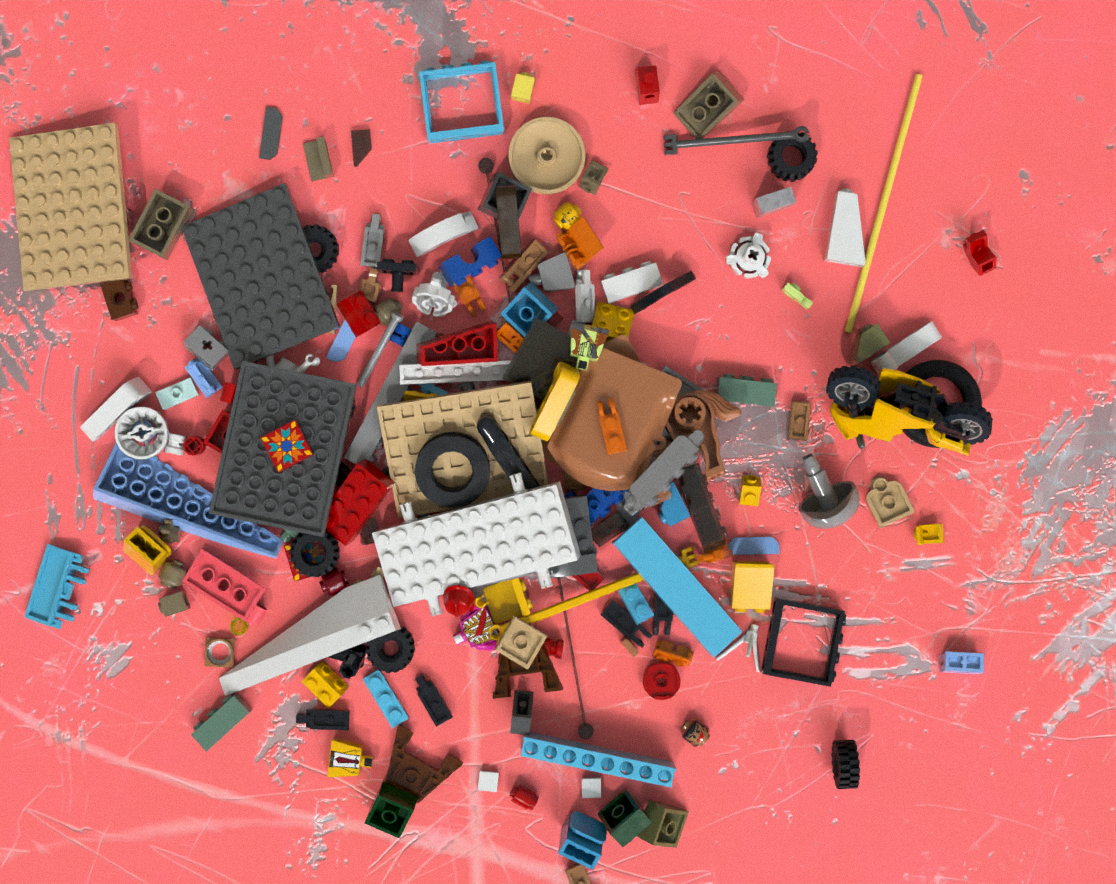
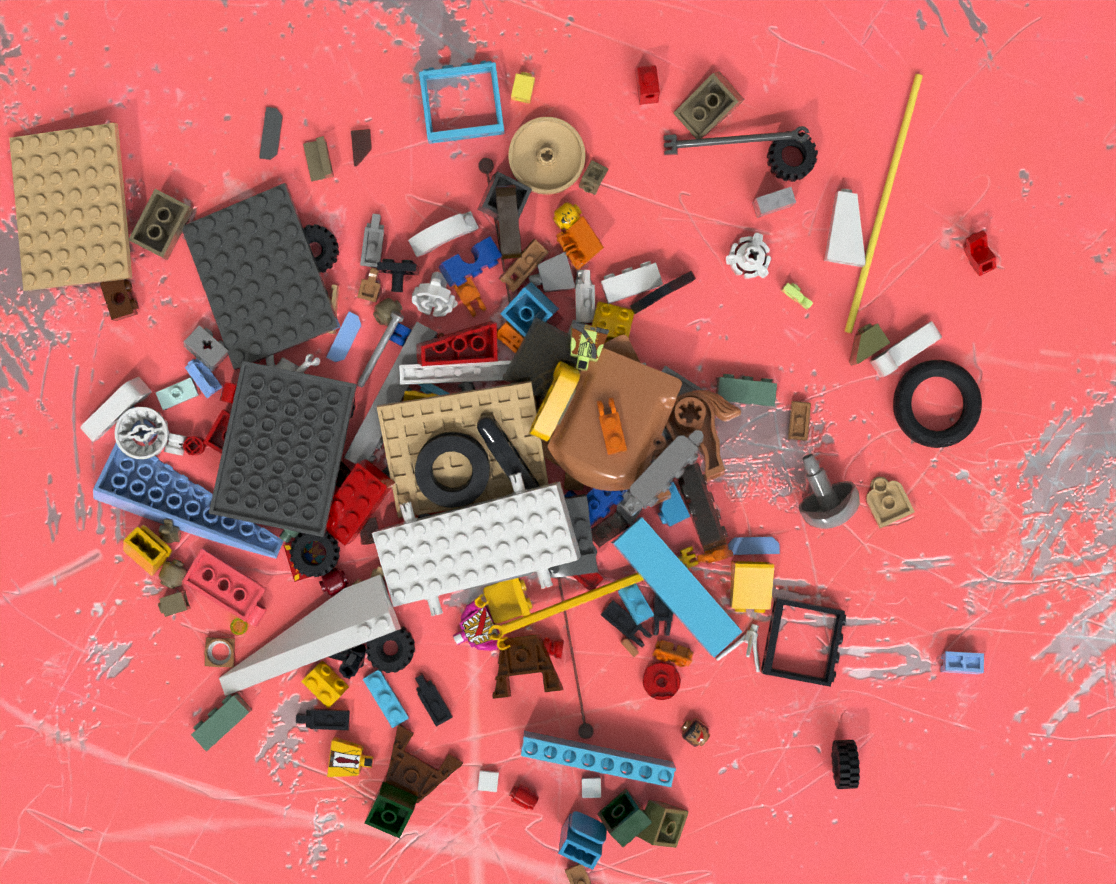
medium azure hinge [24,544,90,629] -> none
tile [261,420,314,473] -> none
red brick [336,290,381,338] -> none
red piece [443,585,474,618] -> none
tan tile [494,616,547,669] -> none
dark grey brick [510,690,534,735] -> none
yellow bracket [739,475,762,506] -> none
piece [826,365,993,456] -> none
yellow bracket [914,523,945,545] -> none

